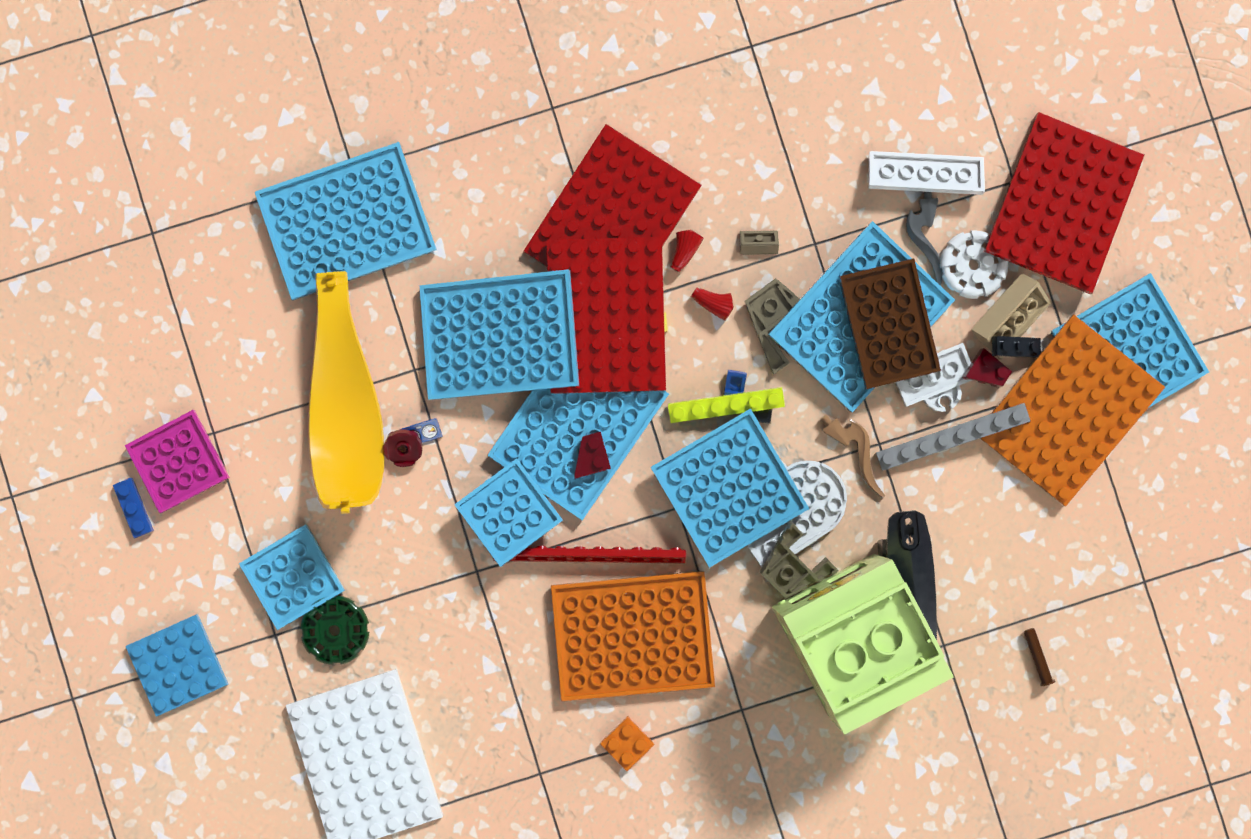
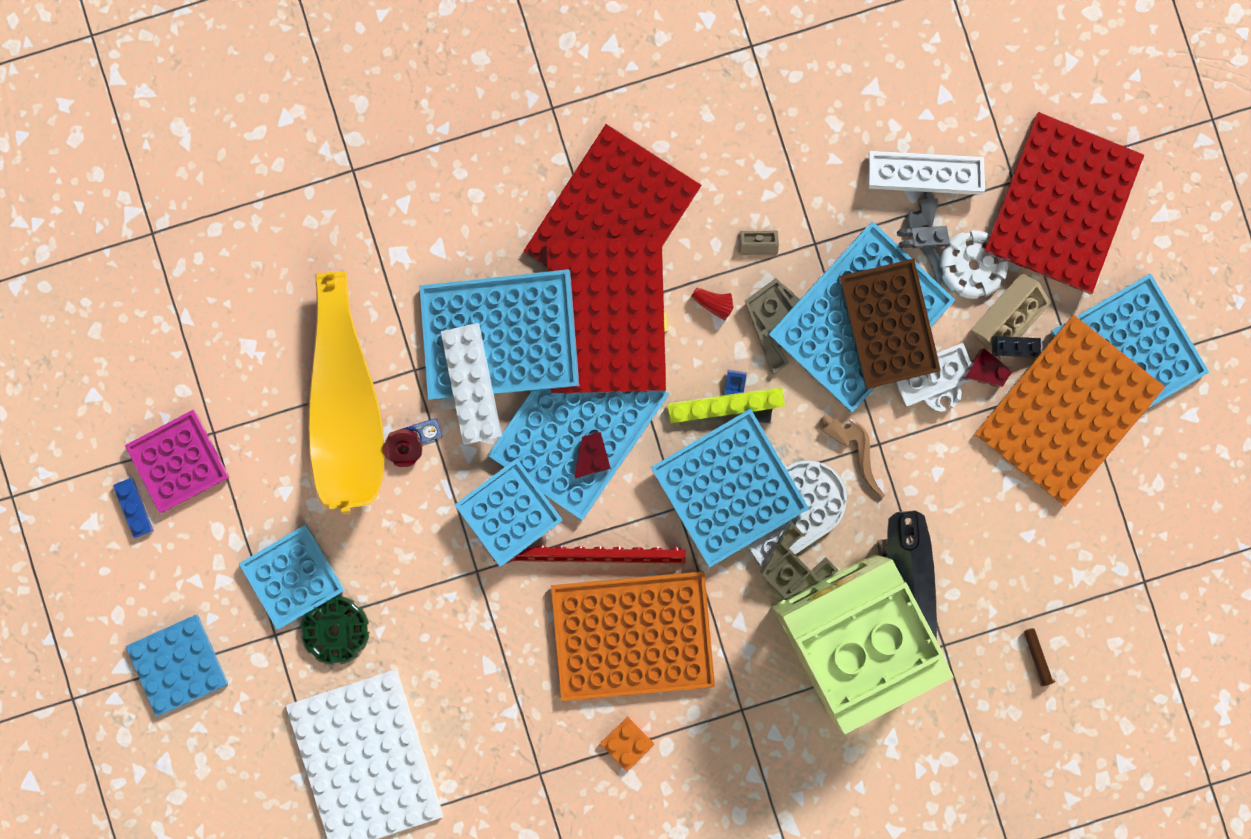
medium azure plate [255,142,437,300] -> none
red piece [670,229,704,273] -> none
light grey plate [876,403,1030,471] -> none
none -> white plate [441,323,502,445]
none -> dark grey hinge [897,226,950,249]

